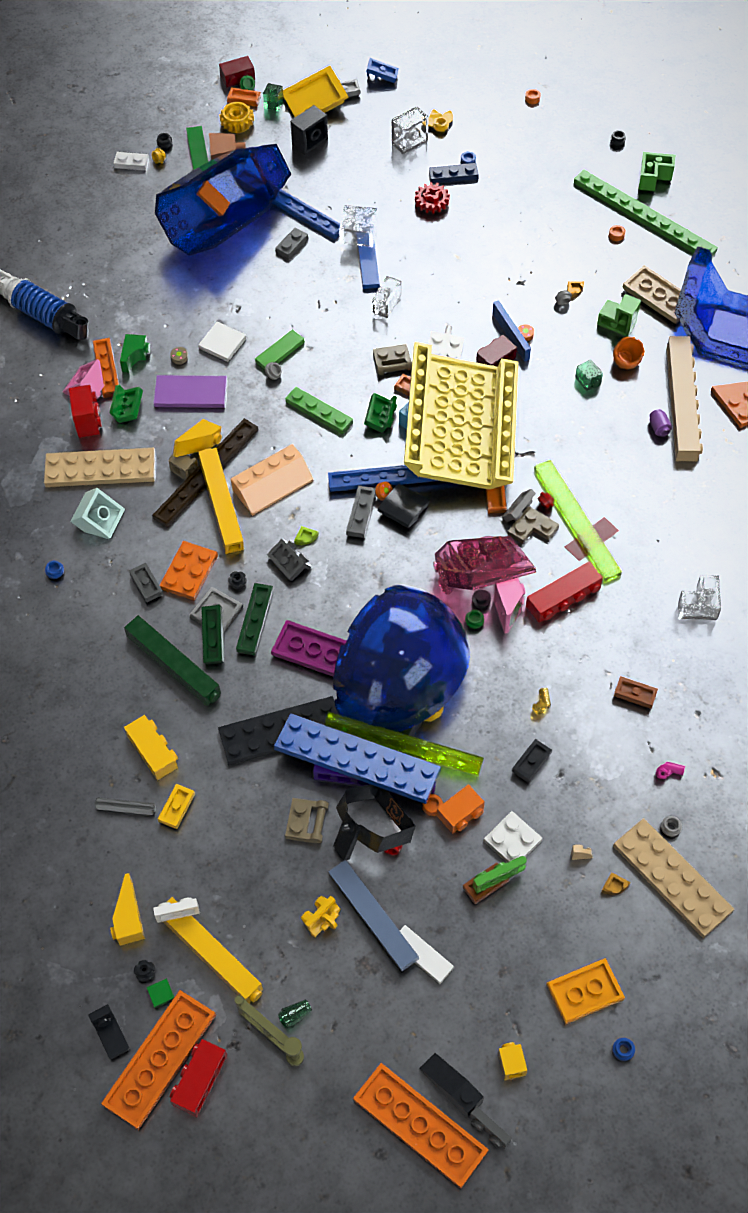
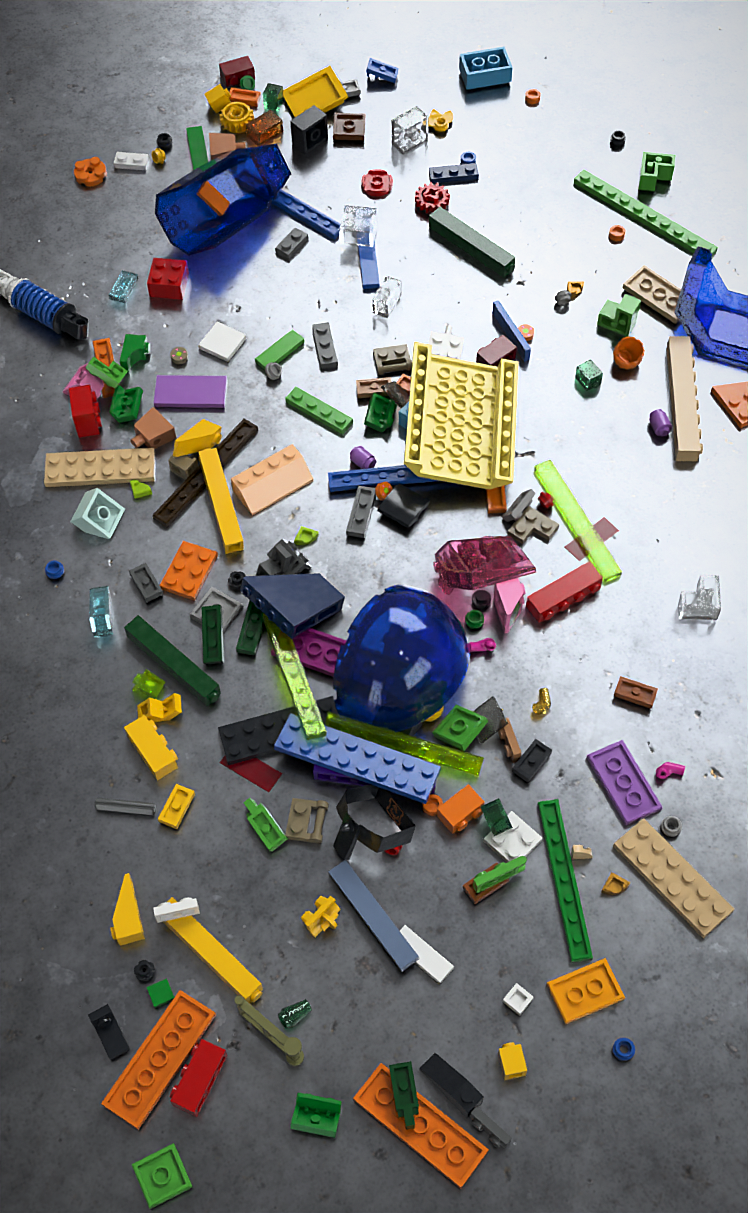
none -> orange plate [74,157,107,187]
none -> bright green plate [86,357,128,388]
none -> clear light blue slope [89,586,113,637]
none -> clear light blue plate [109,270,138,303]
none -> nougat torso [130,407,176,449]
none -> lime tile [130,480,152,499]
none -> clear neon green bracket [132,669,165,699]
none -> bright green plate [132,1143,193,1209]
none -> yellow slope [137,693,182,722]
none -> red brick [147,258,189,300]
none -> yellow brick [205,84,231,114]
none -> dark red sticker [219,756,283,792]
none -> dark blue slope [240,573,345,639]
none -> bright green hinge [243,798,288,852]
none -> clear orange brick [246,110,283,147]
none -> dark grey slope [256,543,292,576]
none -> clear neon green tile [263,614,327,740]
none -> green bracket [290,1093,342,1138]
none -> plate [312,322,338,369]
none -> plate [333,113,366,140]
none -> medium lavender brick [350,446,377,469]
none -> medium nougat plate [356,377,393,398]
none -> tile [361,169,393,197]
none -> clear smoke piece [381,381,409,408]
none -> dark green hinge [389,1061,419,1130]
none -> brick [429,207,516,278]
none -> bright green plate [432,704,488,751]
none -> dark azure brick [459,46,513,89]
none -> dark pink arm [466,638,496,652]
none -> clear smoke piece [473,696,508,743]
none -> clear green brick [481,798,513,836]
none -> medium nougat plate [498,718,522,763]
none -> white plate [503,983,534,1016]
none -> green tile [537,799,593,963]
none -> medium lavender tile [586,739,663,826]

